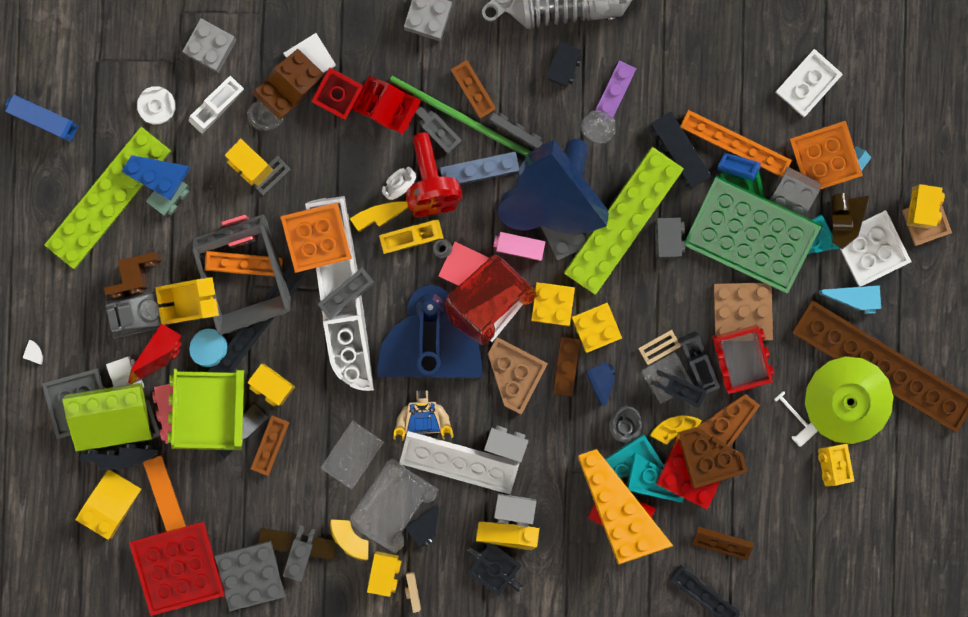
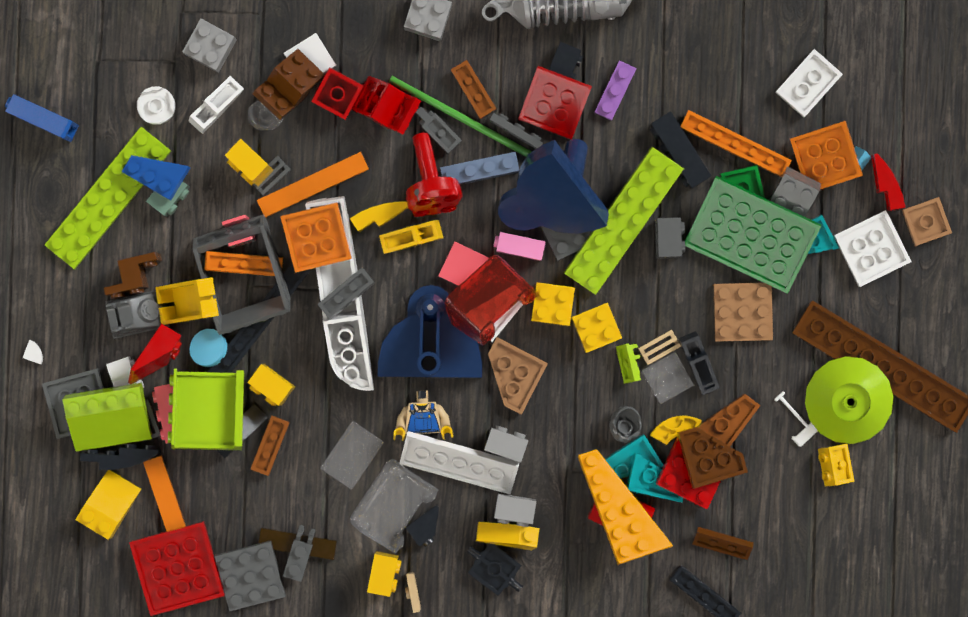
yellow tile [330,520,368,561] -> none
white tile [382,167,416,200] -> none
dark grey plate [433,239,452,258] -> none
reddish brown plate [553,337,580,396] -> none
clear hair [581,110,616,143] -> none
dark blue slope [585,362,616,406] -> none
black hinge [651,369,707,409] -> none
window [712,324,775,394] -> none
blue tile [718,152,761,181] -> none
medium azure slope [819,286,881,314] -> none
dark brown panel [831,193,869,250] -> none
yellow brick [907,184,945,229] -> none
none -> orange tile [257,152,369,217]
none -> red plate [519,66,592,140]
none -> lime plate [615,343,641,384]
none -> red slope [871,153,906,211]

